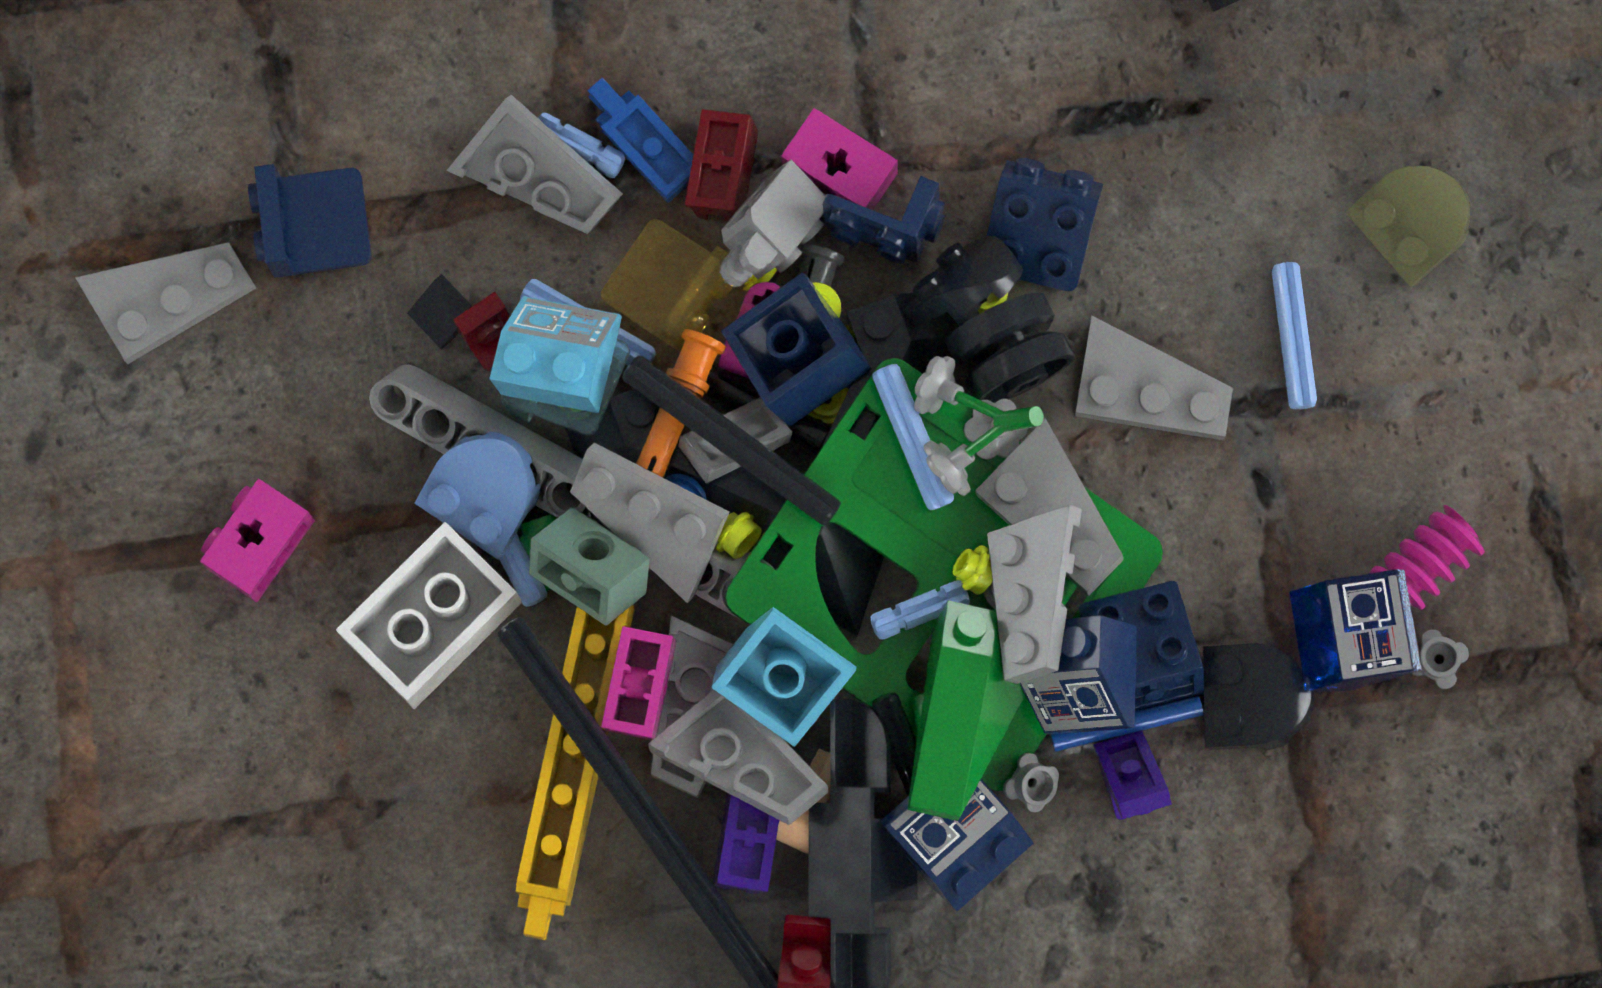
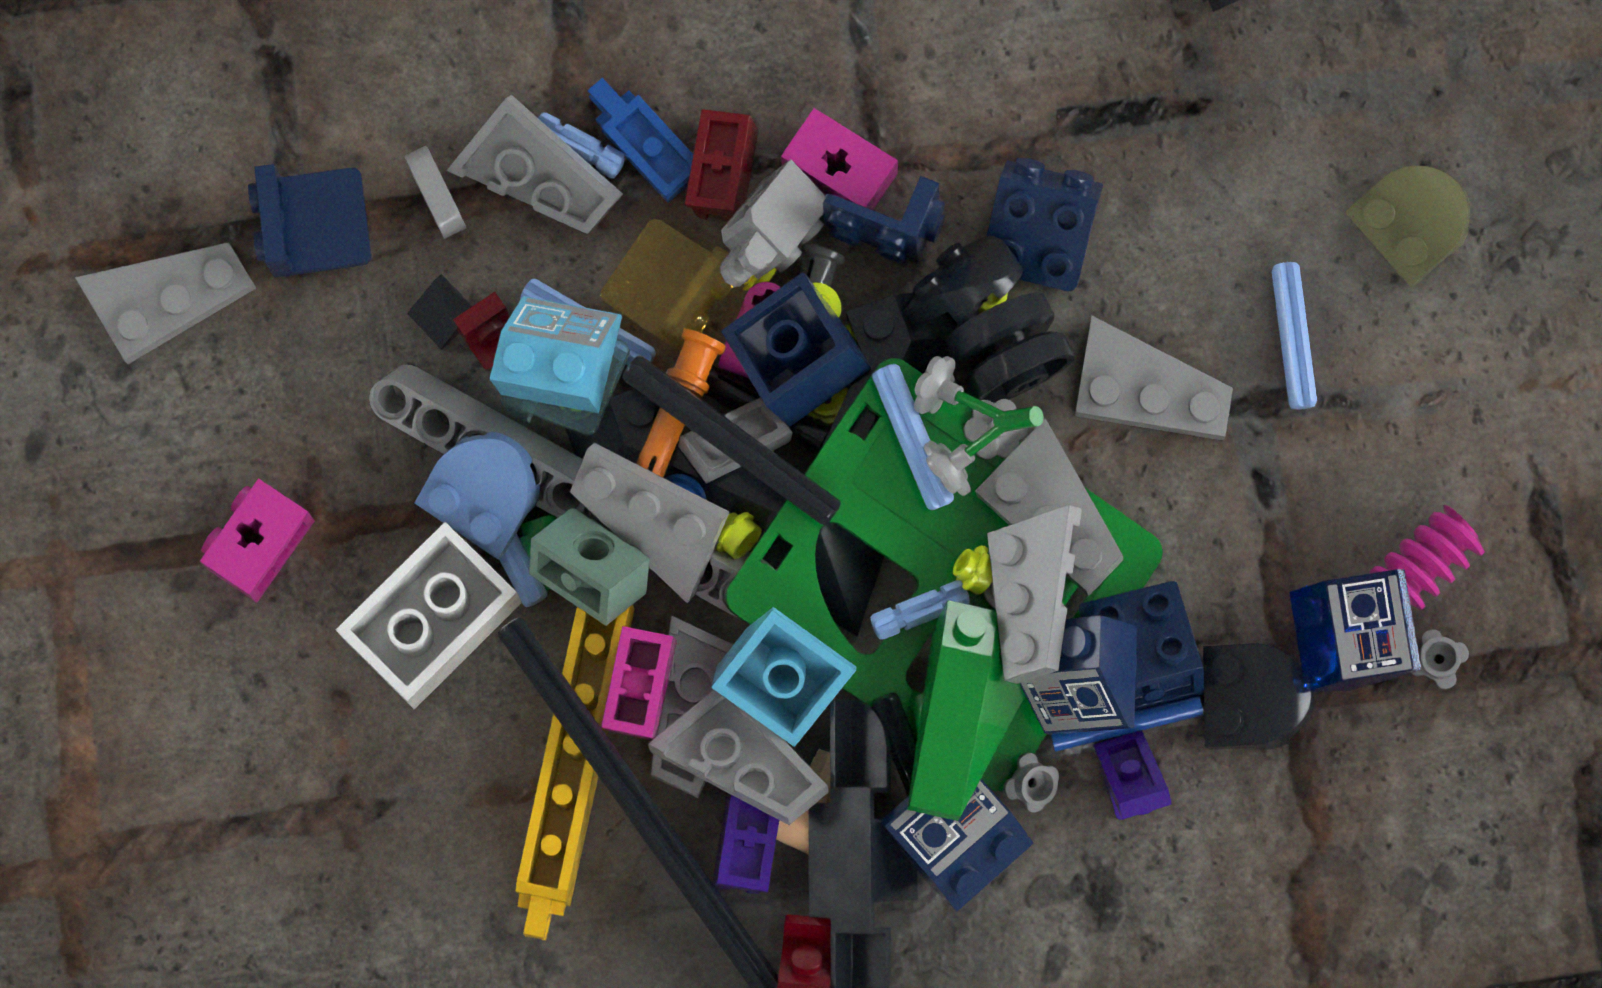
none -> light grey beam [404,146,467,239]

